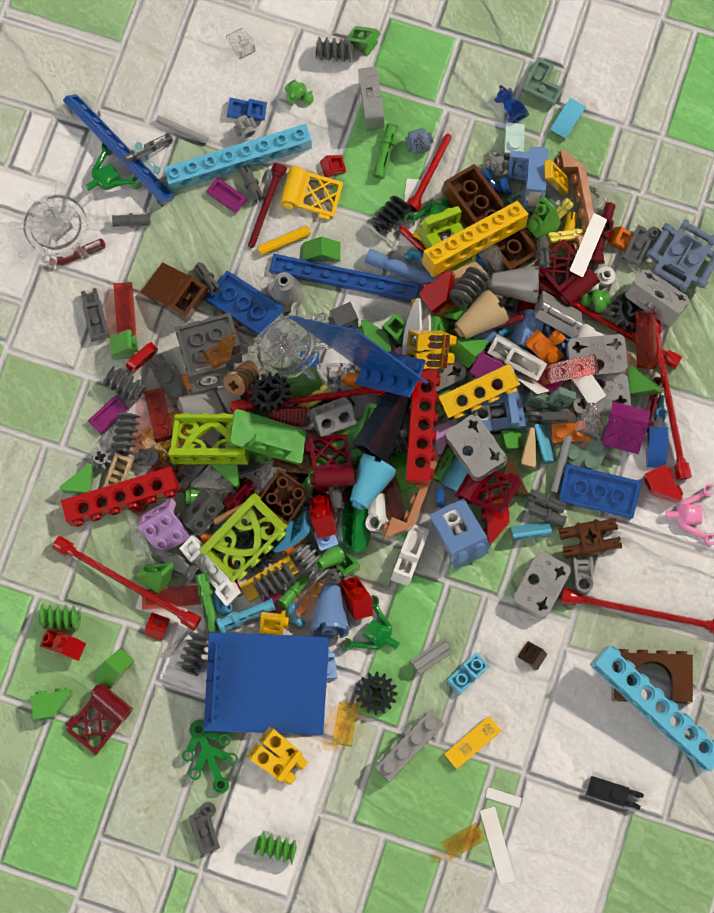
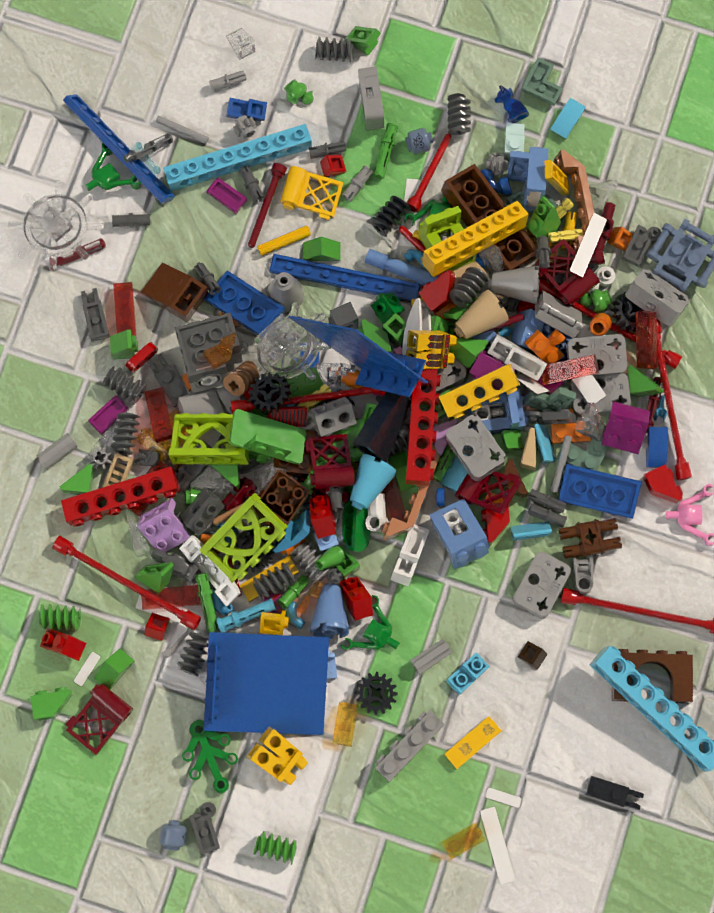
none -> light grey axle [37,433,78,469]
none -> white sticker [74,652,100,686]
none -> sand blue head [159,820,187,850]
none -> light grey axle [209,71,246,92]
none -> dark grey axle [309,142,346,159]
none -> light grey pin [342,165,373,202]
none -> green brick [371,292,405,324]
none -> dark grey piece [447,93,471,135]
none -> orange brick [590,313,612,336]

